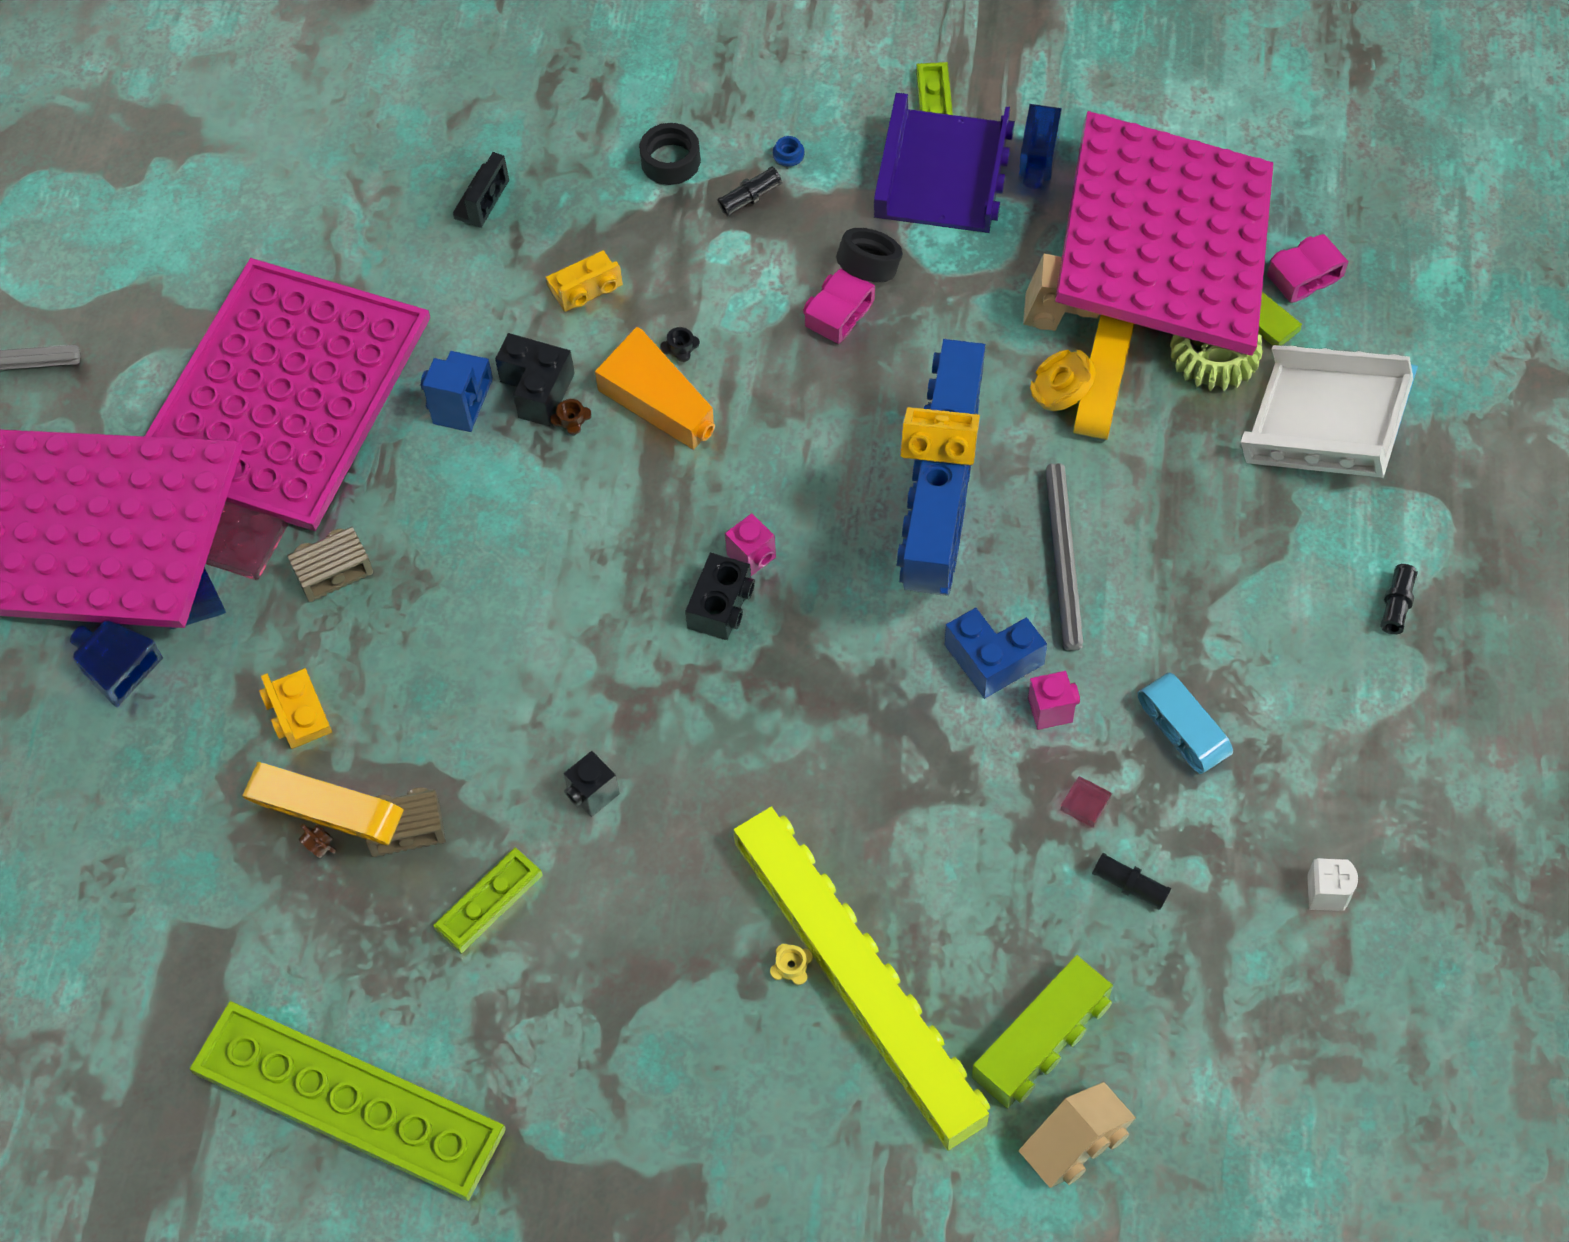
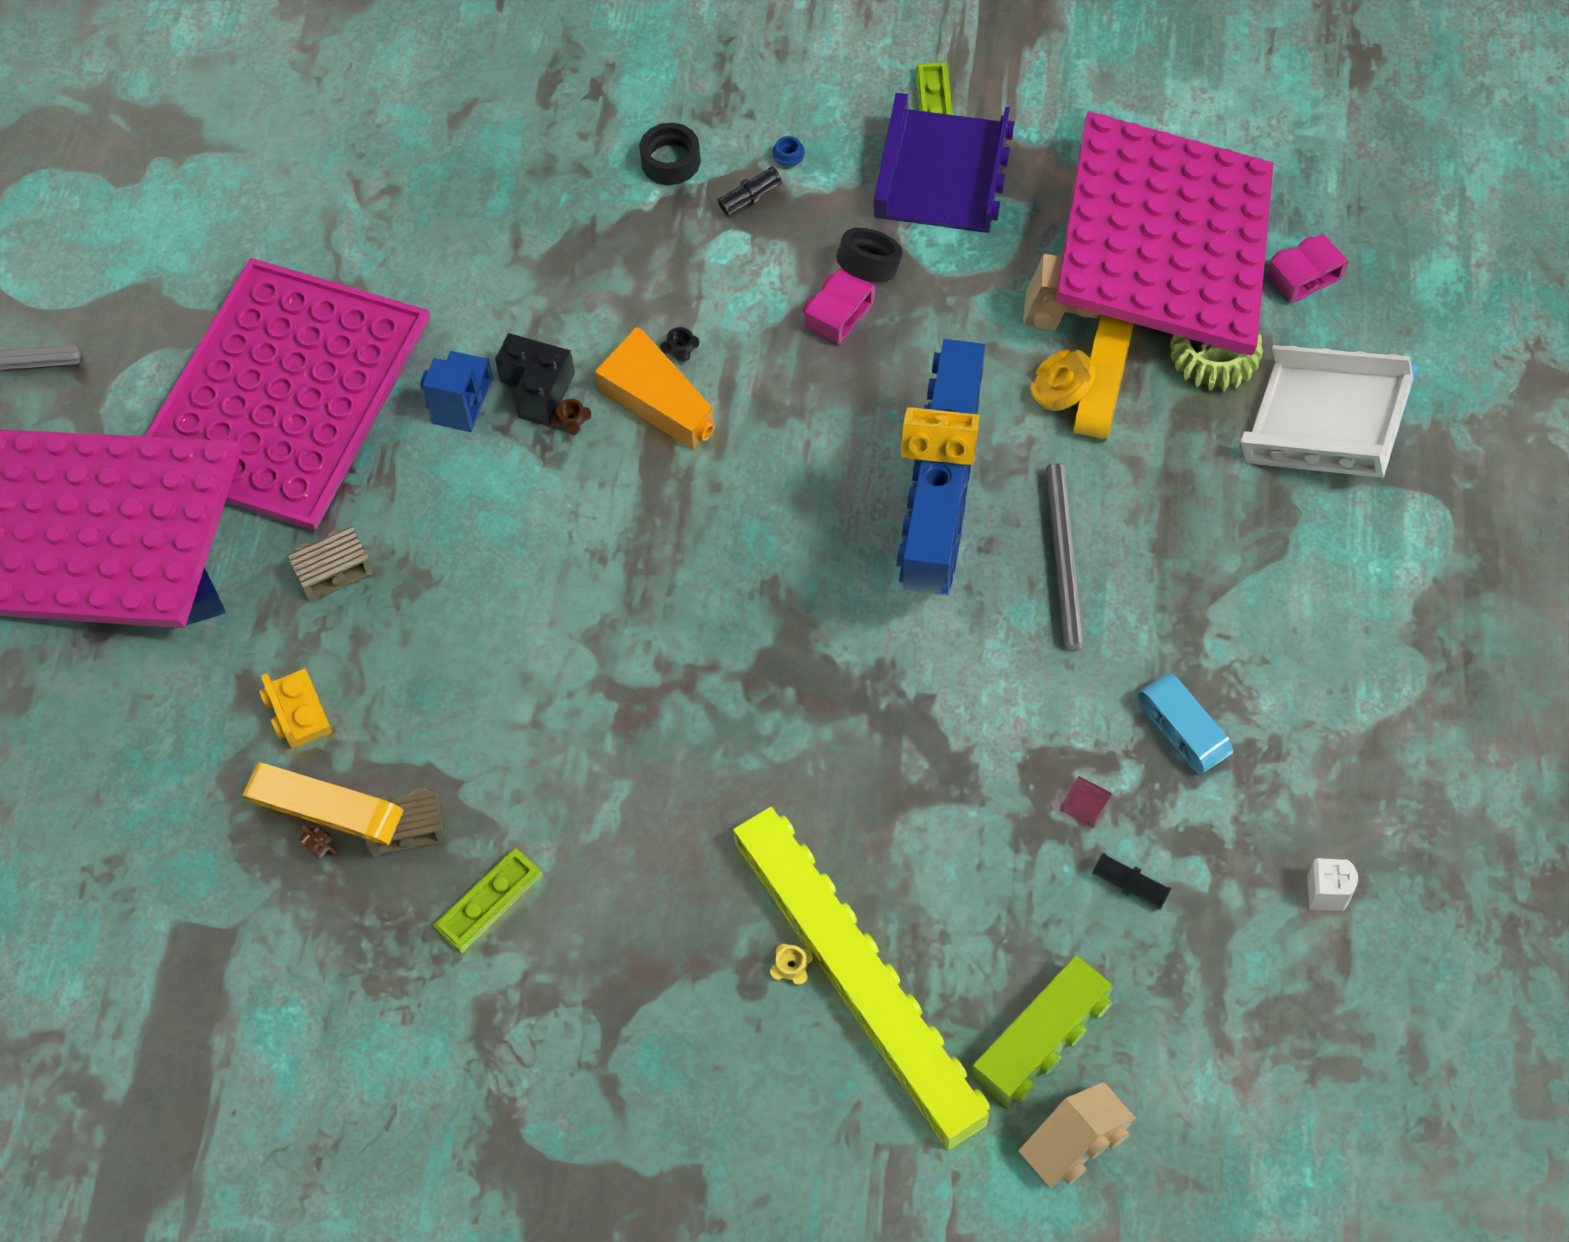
clear blue torso [70,621,163,708] -> none
lime plate [190,1001,506,1201] -> none
clear pink plate [206,500,289,581] -> none
black bracket [453,152,509,228] -> none
yellow bracket [545,250,623,312] -> none
black brick [563,751,620,817] -> none
black brick [685,552,755,640] -> none
dark pink brick [725,513,776,576] -> none
blue brick [944,607,1047,699] -> none
clear blue torso [1019,104,1062,189] -> none
dark pink brick [1028,671,1080,730] -> none
lime tile [1258,292,1302,346] -> none
black pin [1380,564,1418,635] -> none

